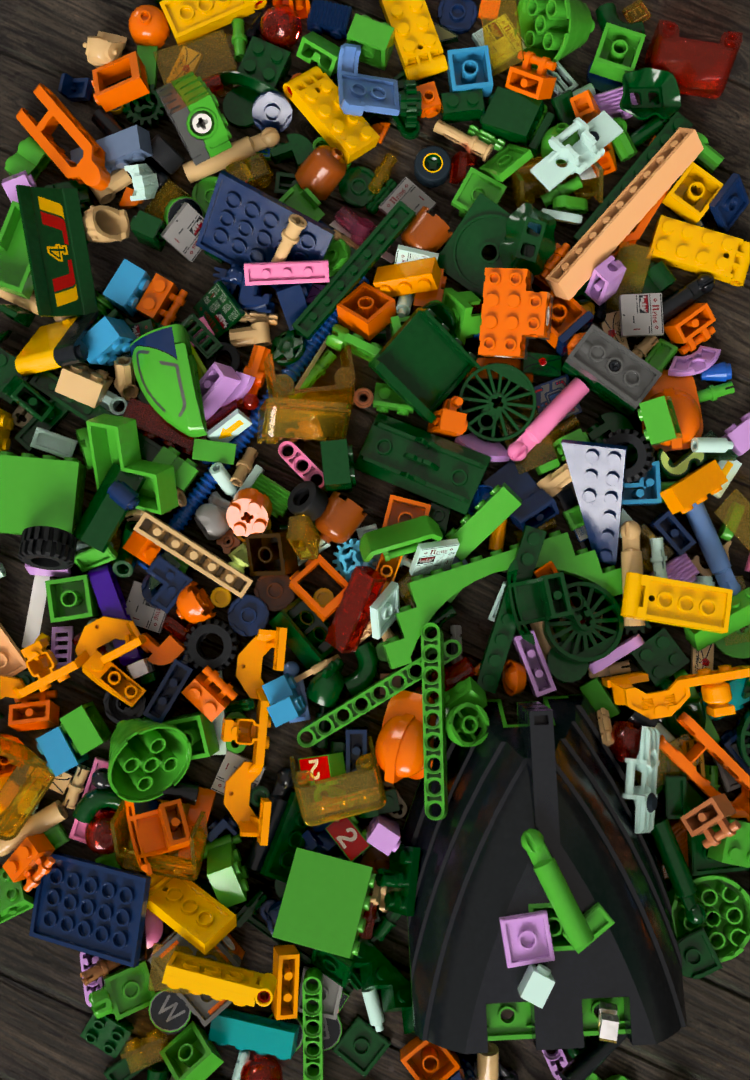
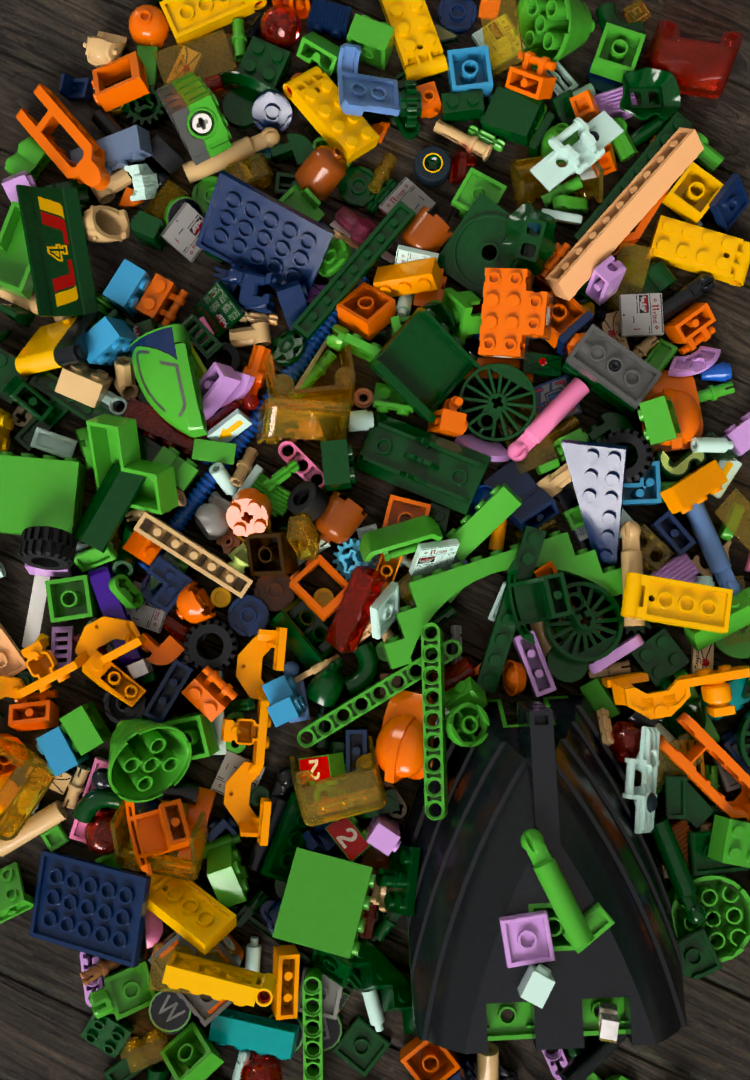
orange brick [2,833,55,892] -> none
dark blue brick [107,480,140,511] -> none
bright pink tile [244,260,329,286] -> none
tan pin [271,214,307,262] -> none
bright green tile [478,143,534,182] -> none
light aqua pin [649,537,668,579] -> none
nougat brick [680,793,741,849] -> none
none -> bright green beam [109,574,144,610]
none -> light aqua cylinder [245,936,262,973]
none -> bright green axle [262,460,300,492]
none -> light aqua brick [343,410,374,432]

